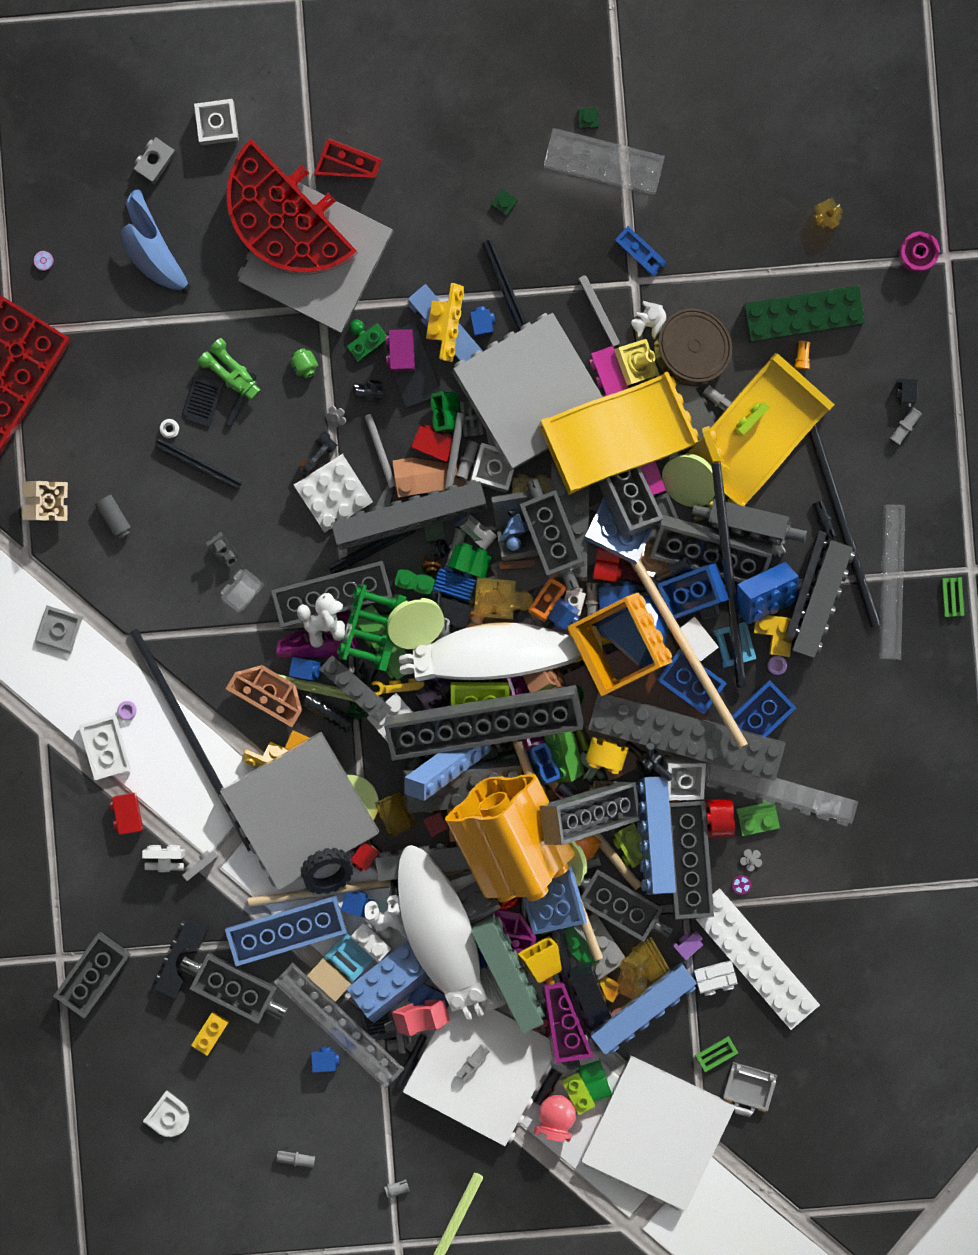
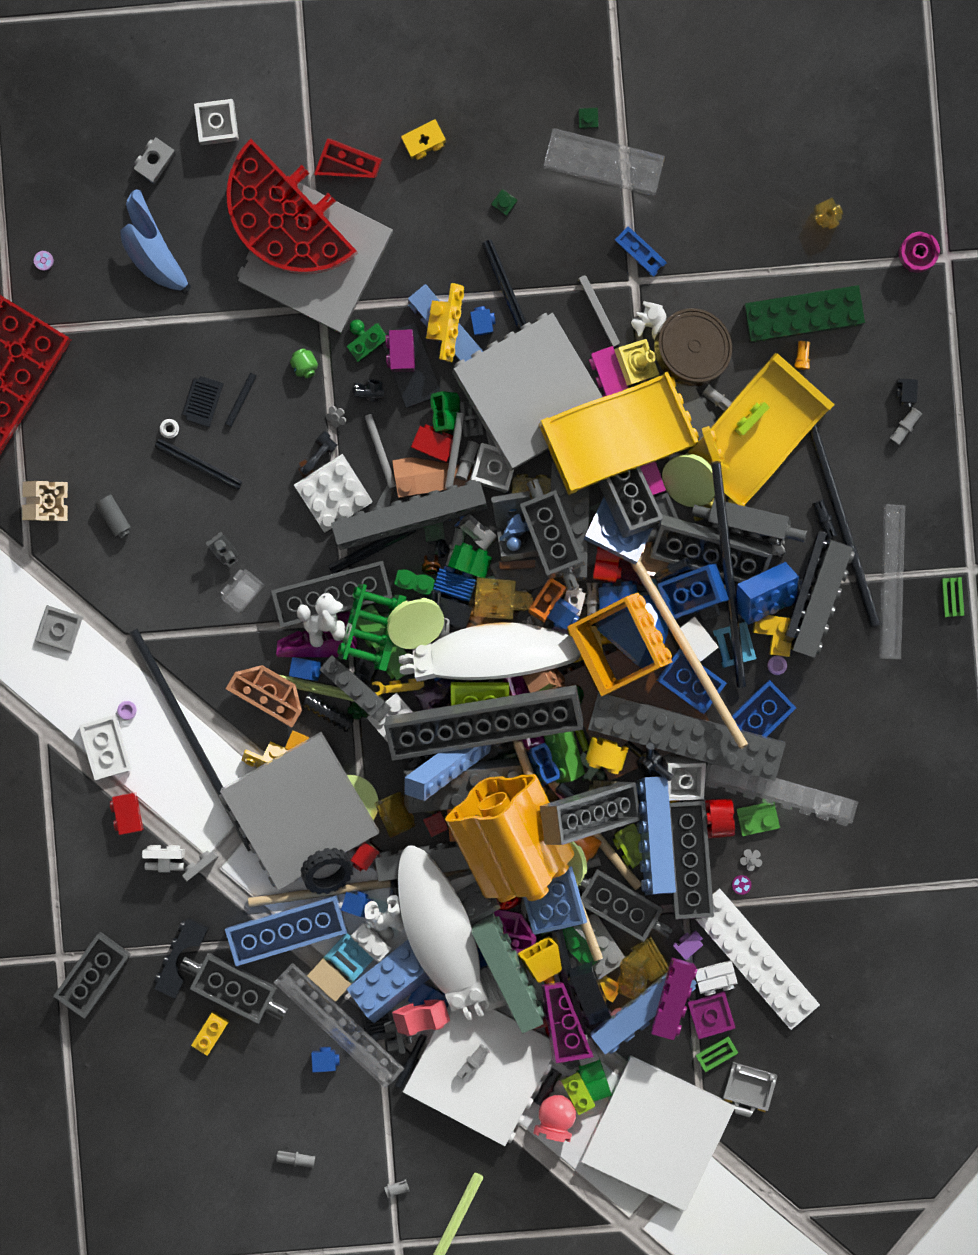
white tile [143,1091,189,1137] -> none
bright green piece [196,338,261,401] -> none
none -> yellow brick [401,119,446,160]
none -> magenta wedge [651,958,697,1040]
none -> magenta plate [688,991,735,1039]

